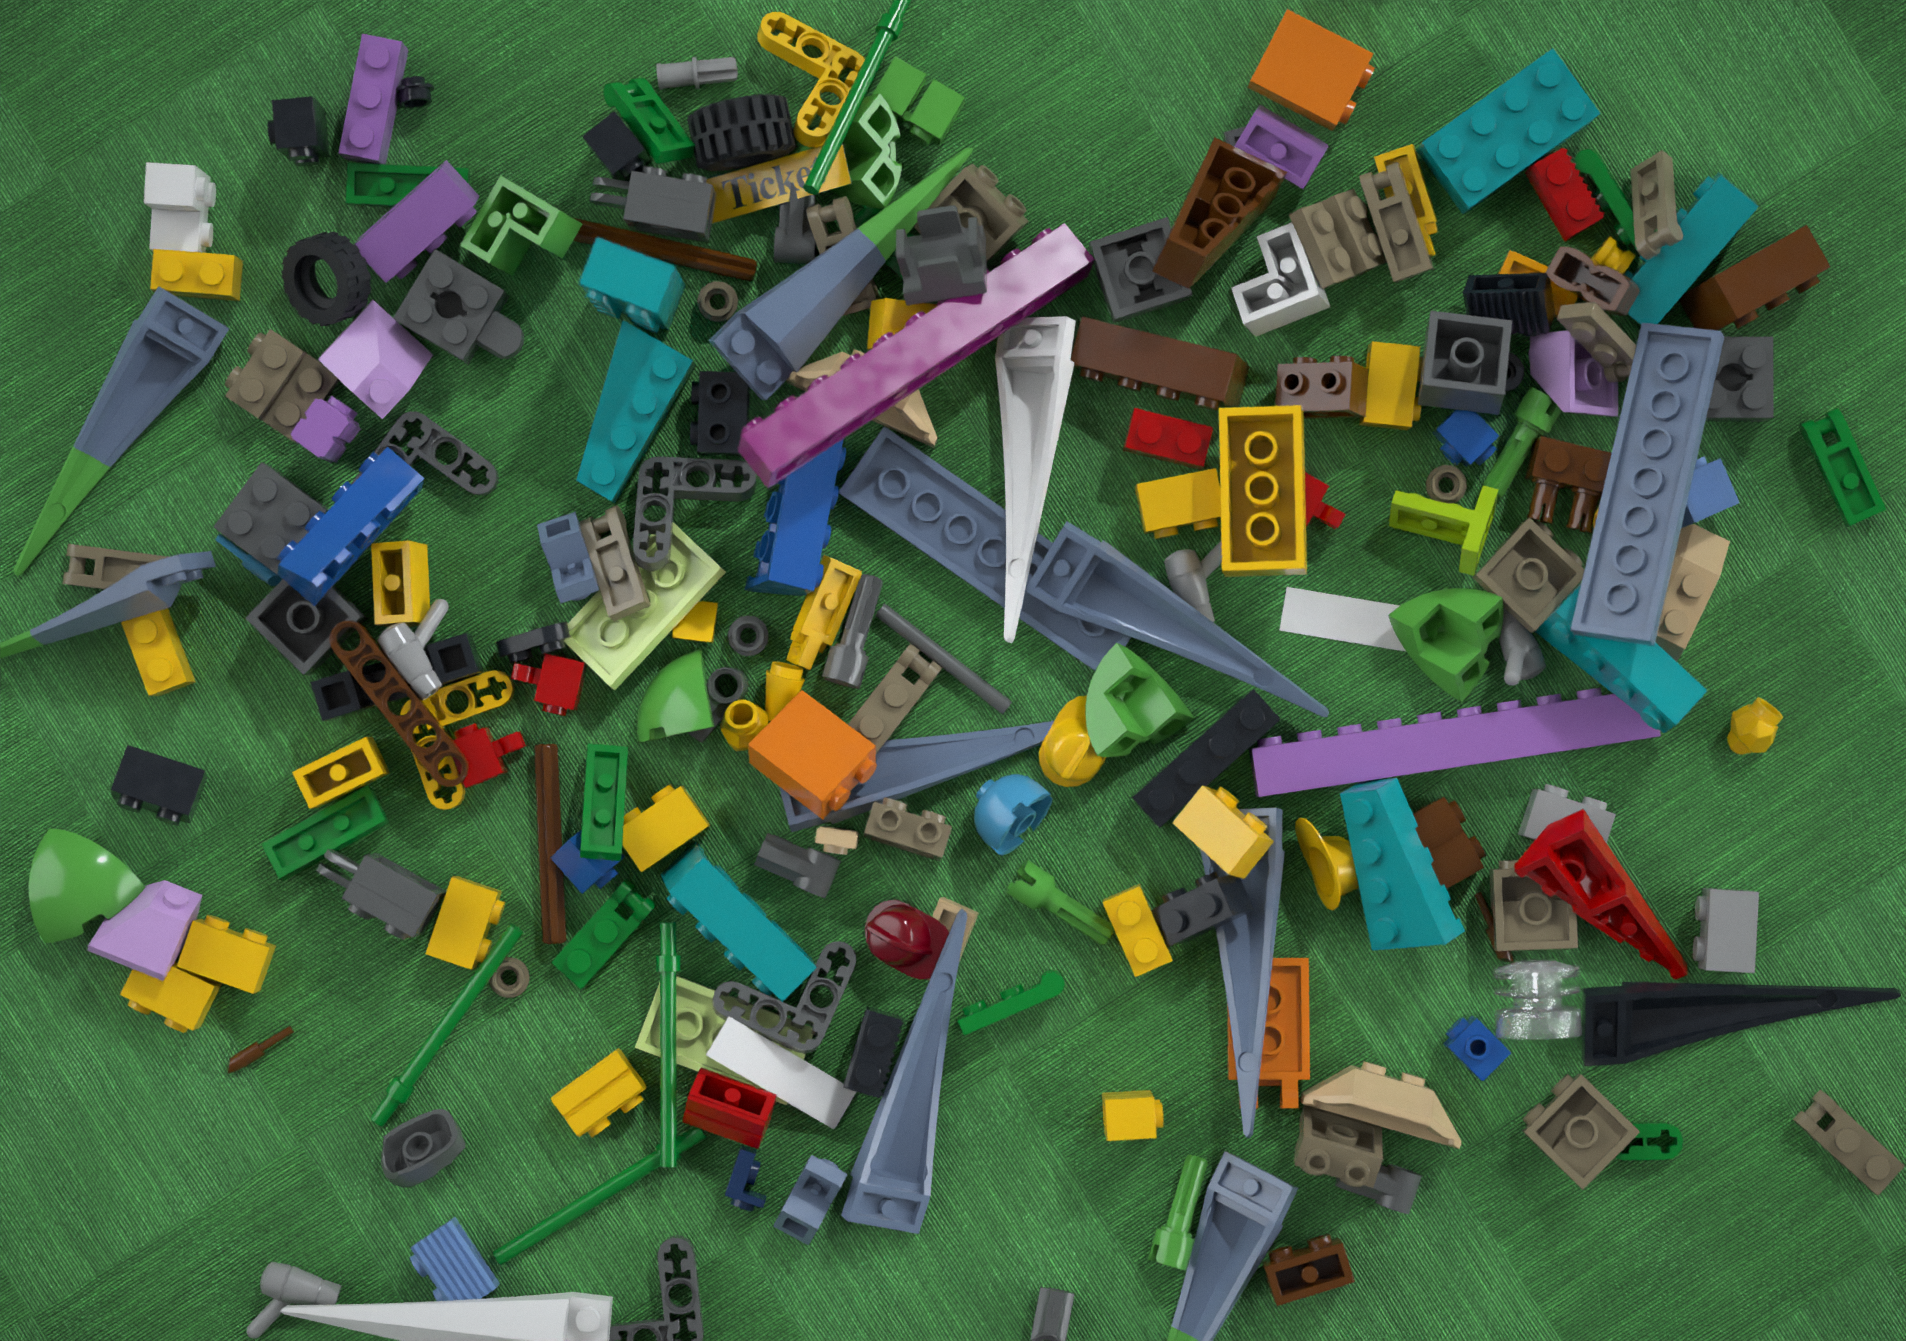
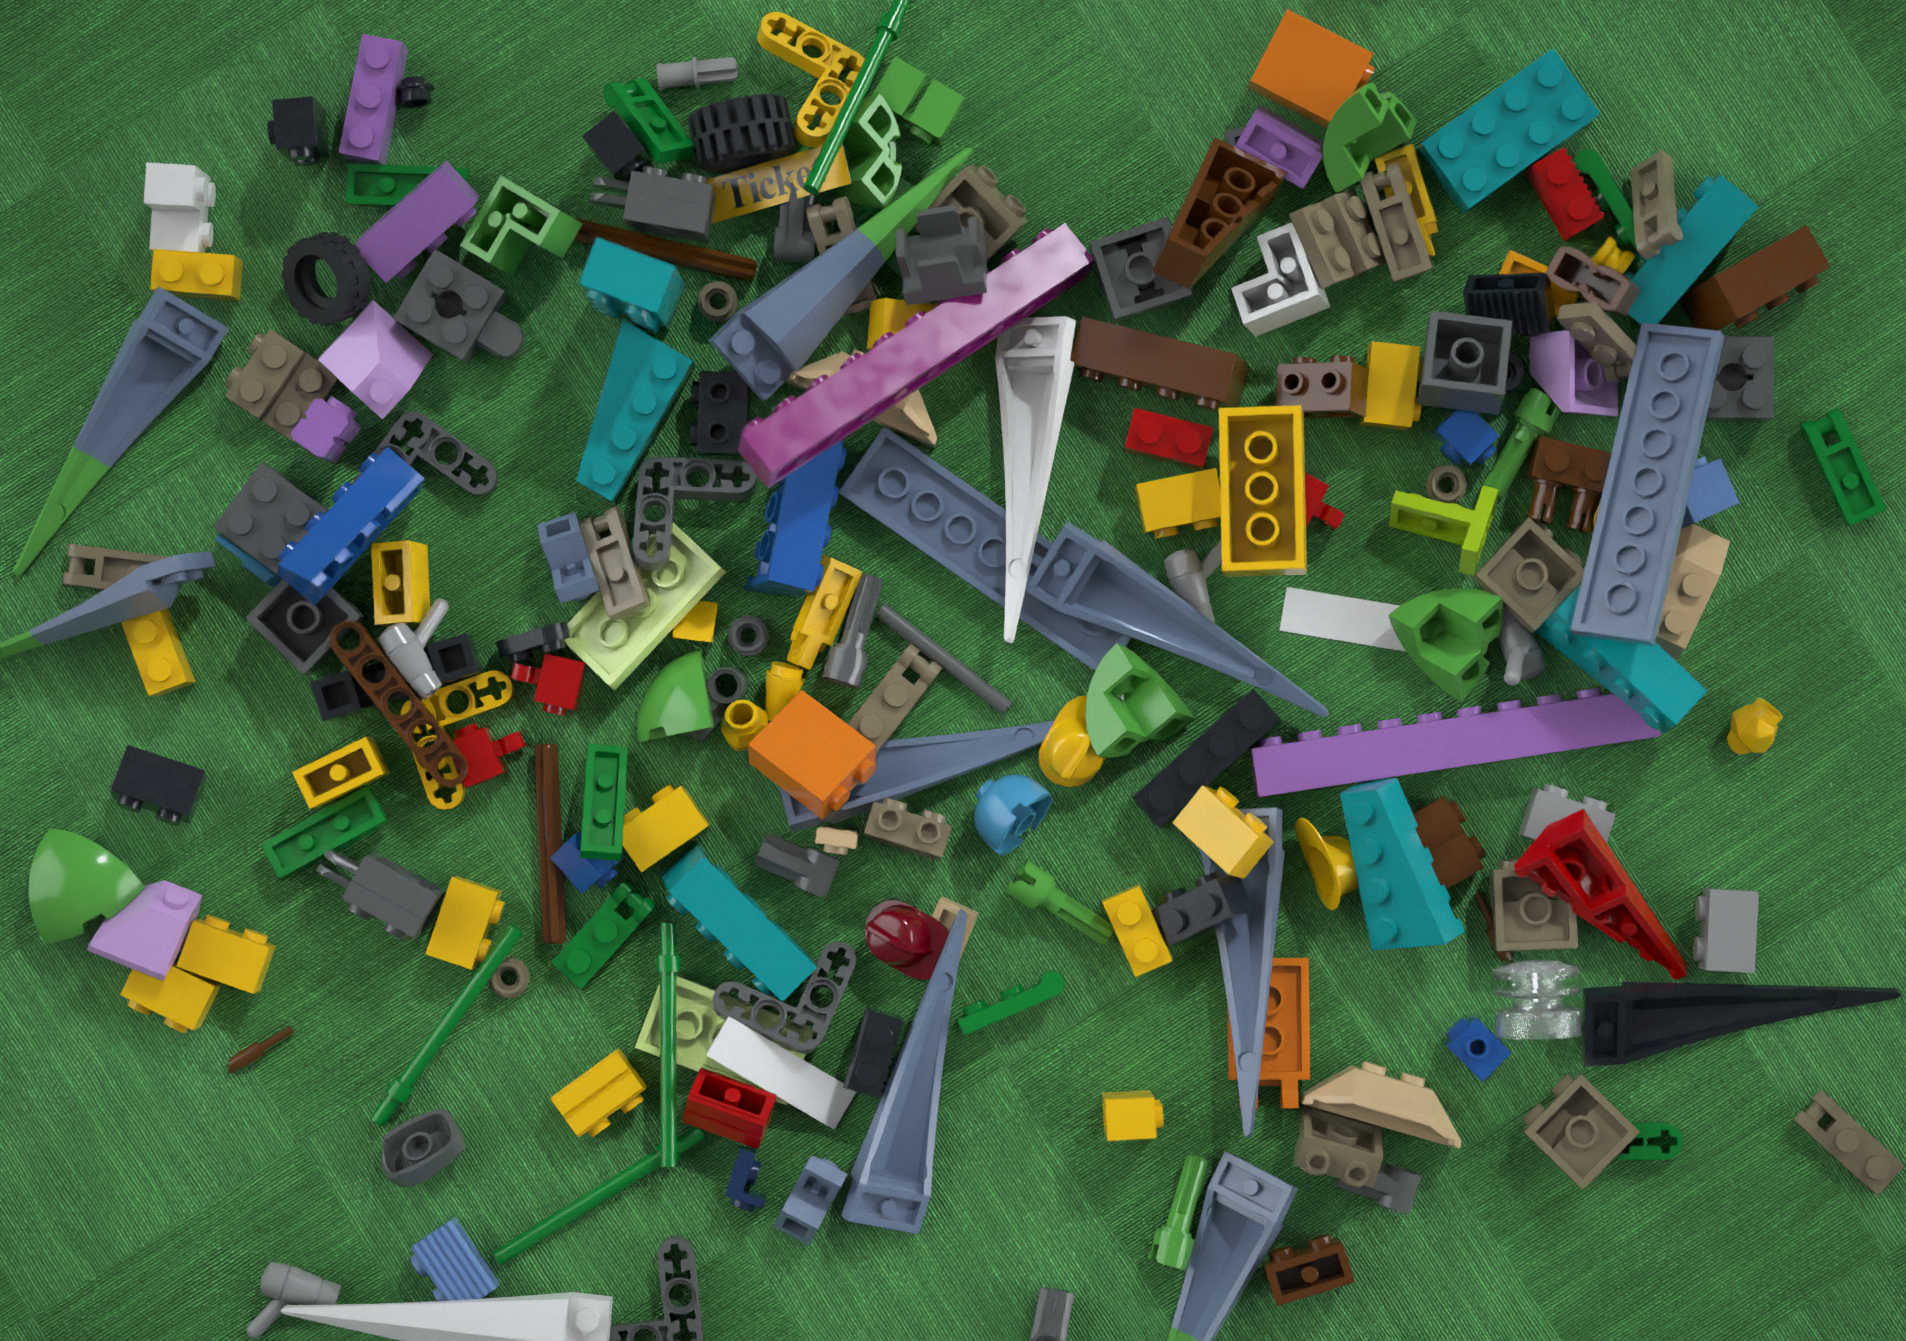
none -> bright green brick [1323,83,1417,193]

